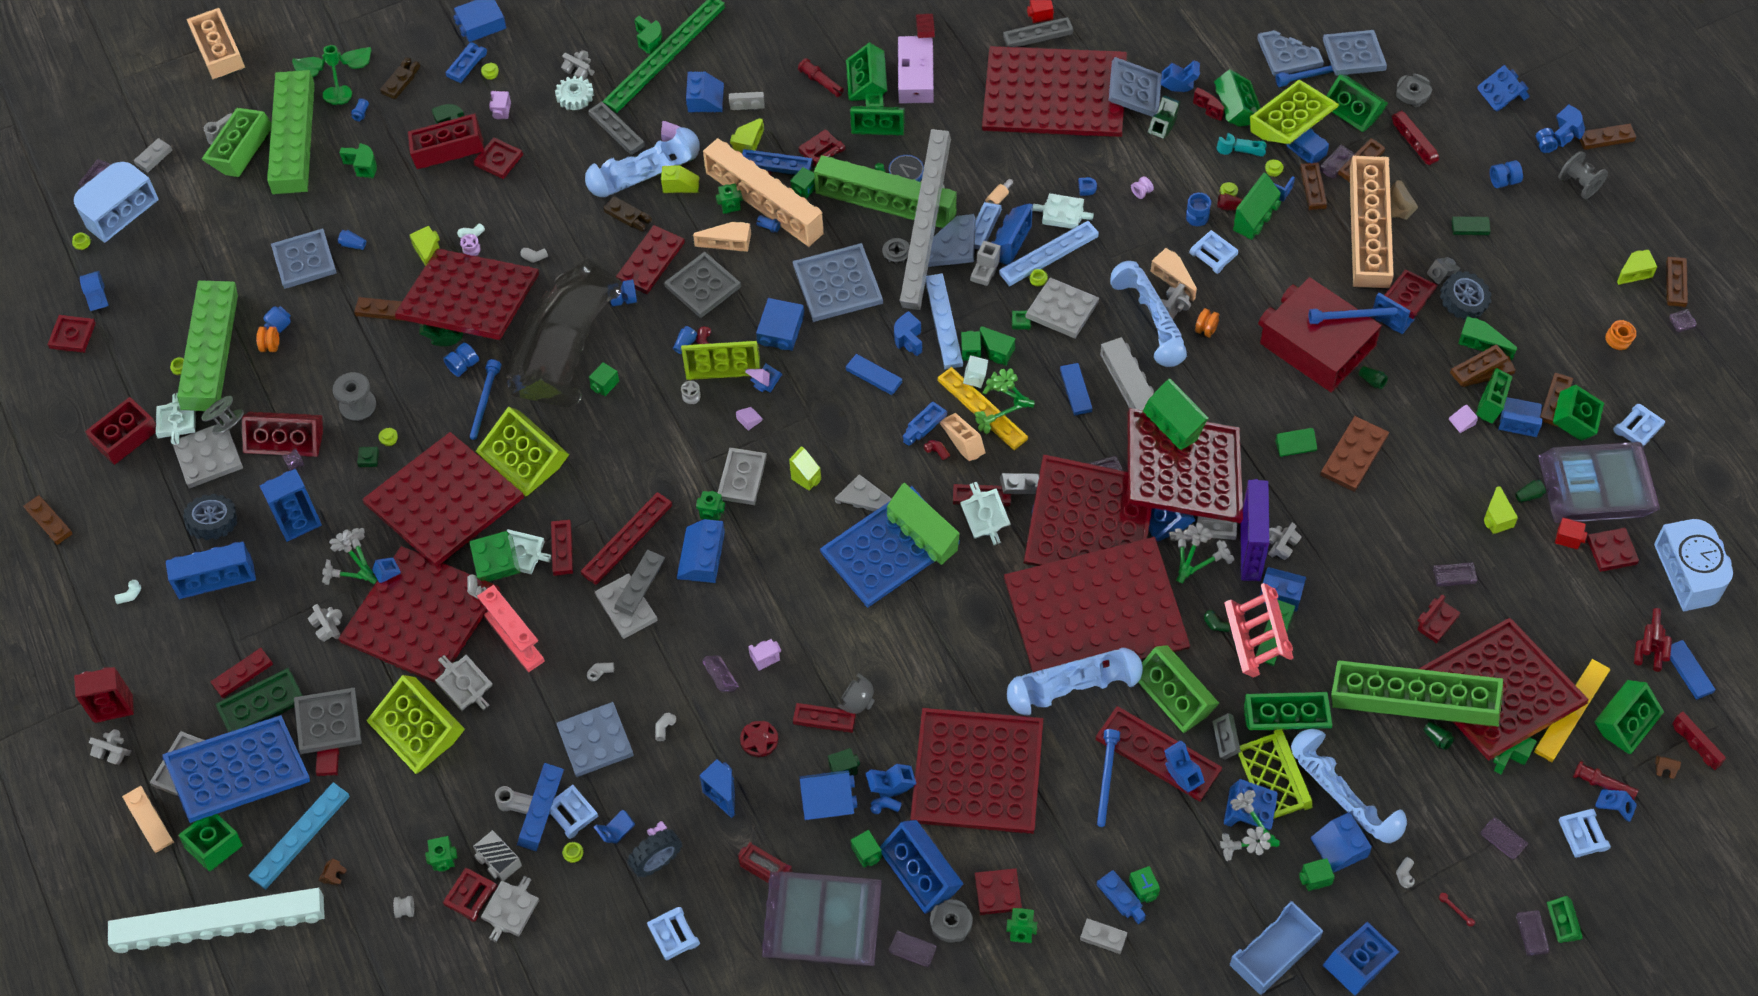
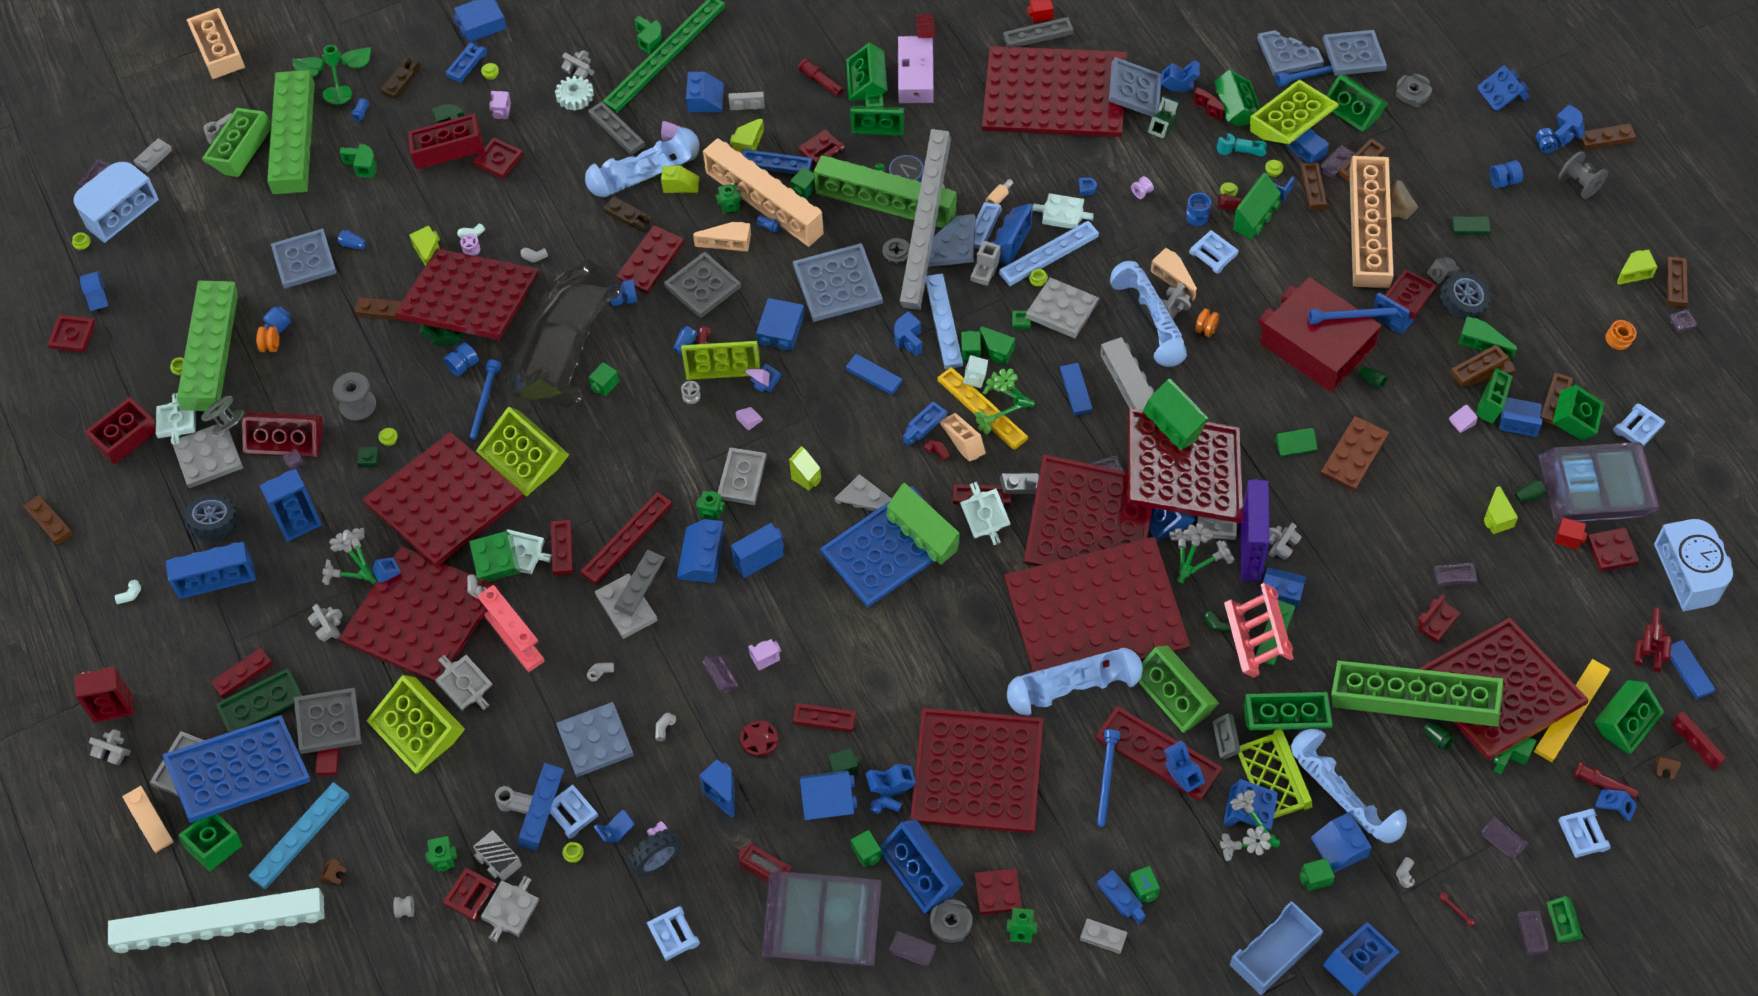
dark grey cylinder [837,673,875,714] -> none
dark red beam [1392,111,1439,165] -> none
none -> blue brick [731,523,784,578]

